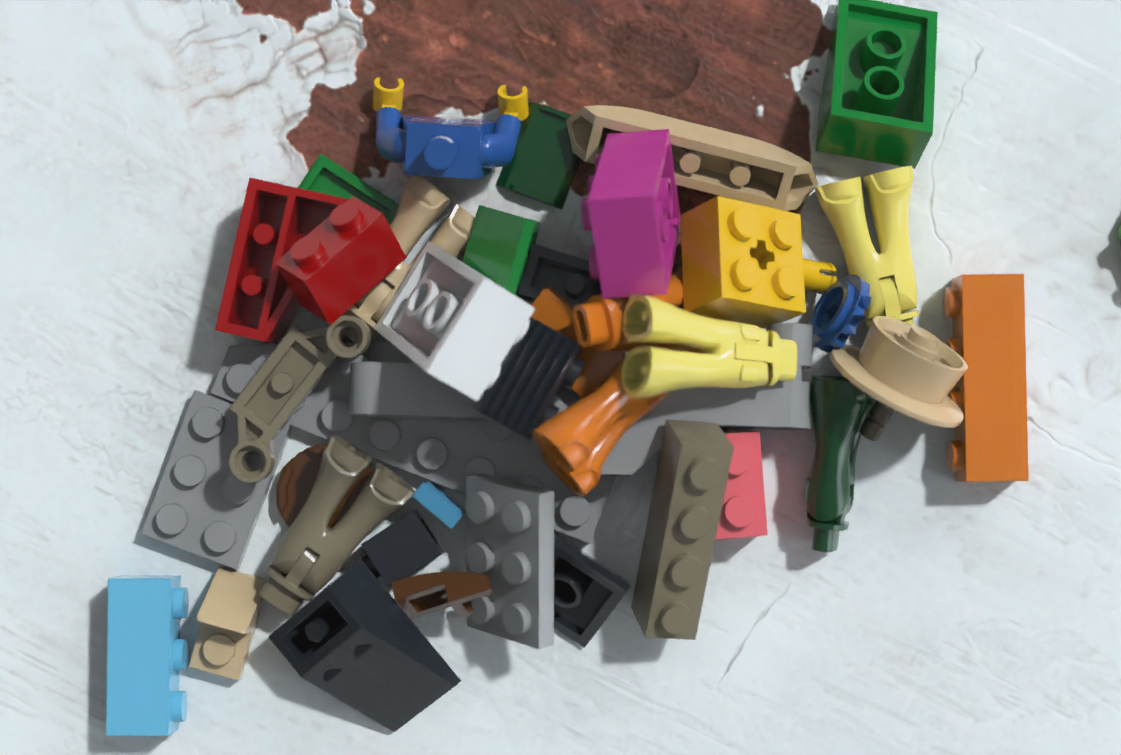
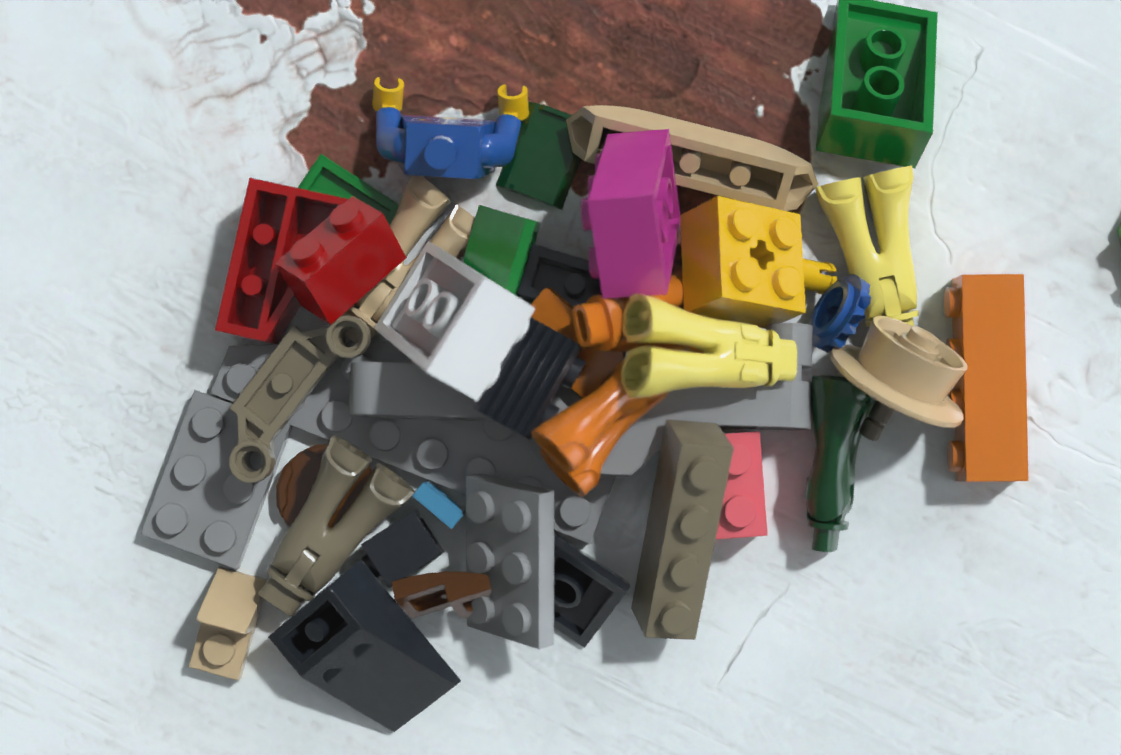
medium azure brick [106,575,189,736] -> none

